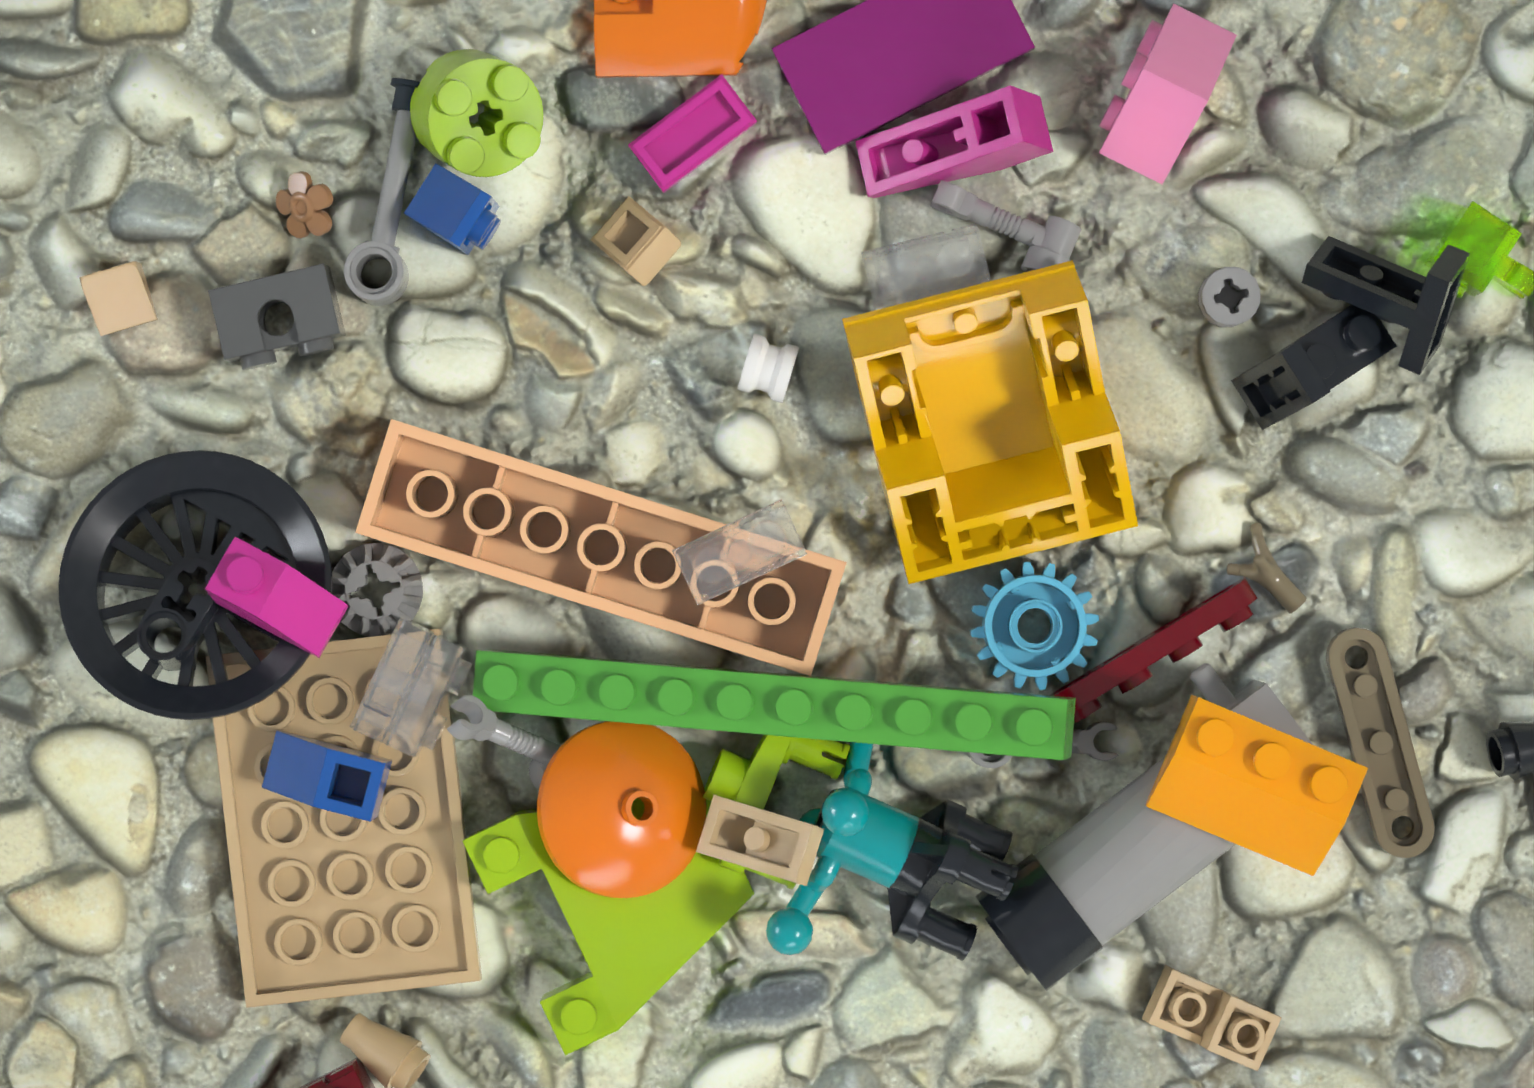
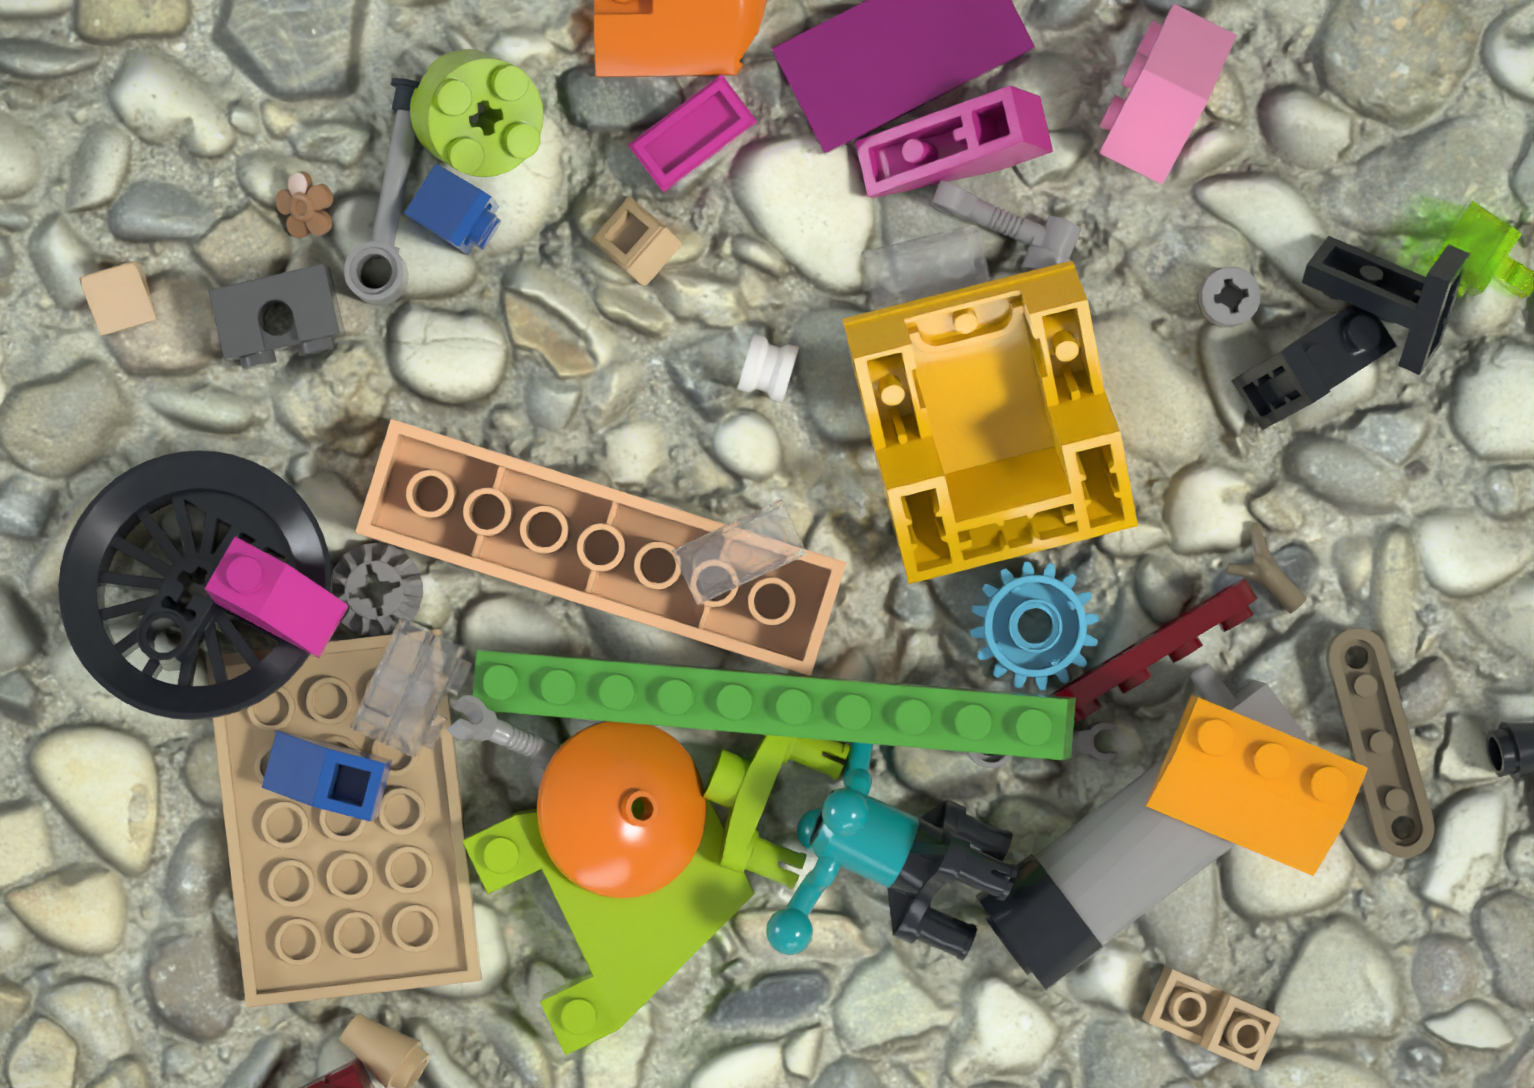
tan slope [696,795,824,886] -> none

